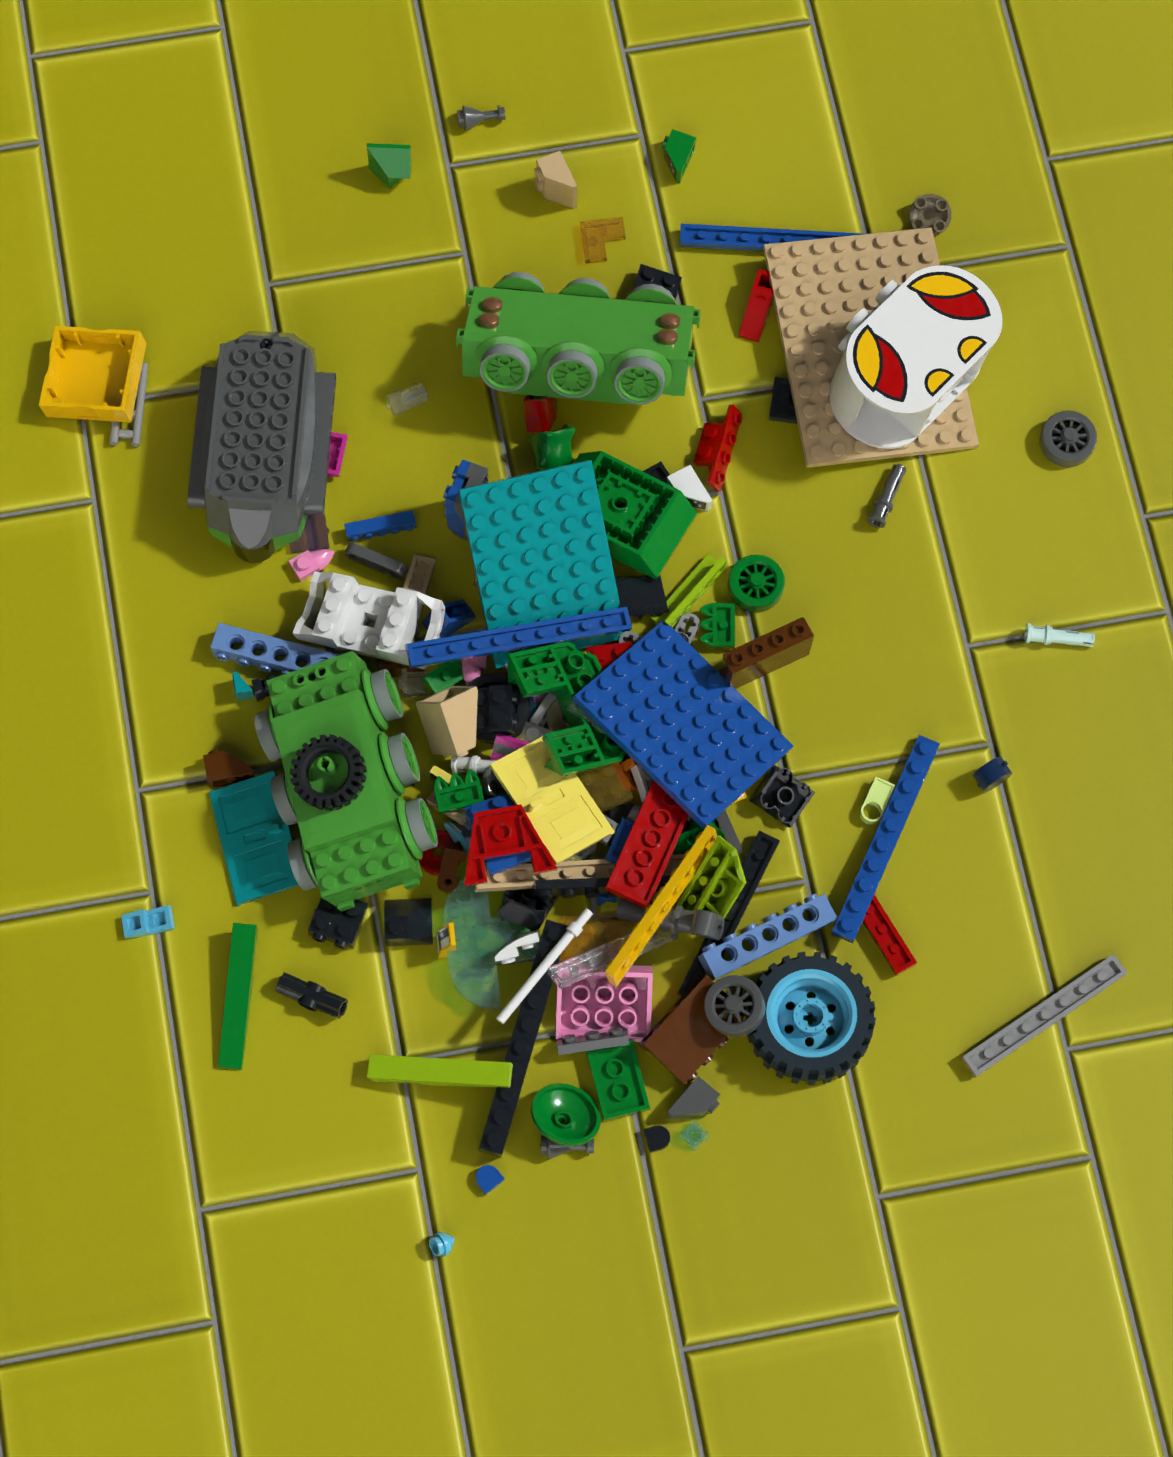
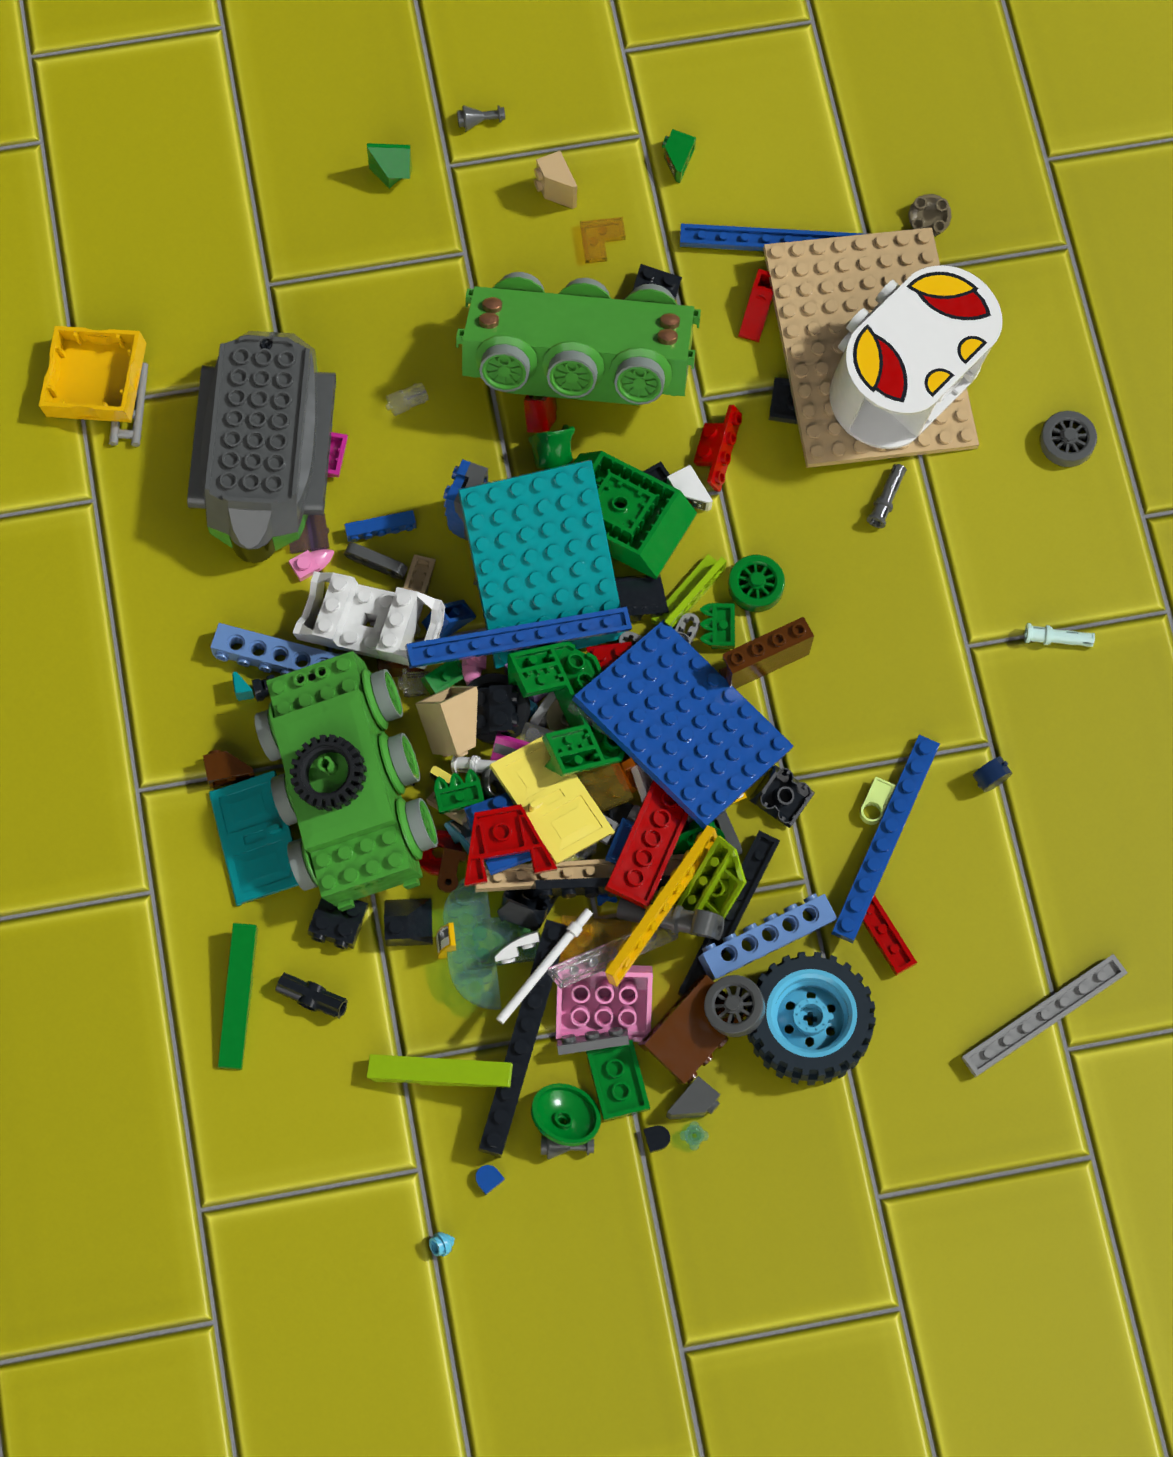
medium azure slope [121,905,175,938] -> none

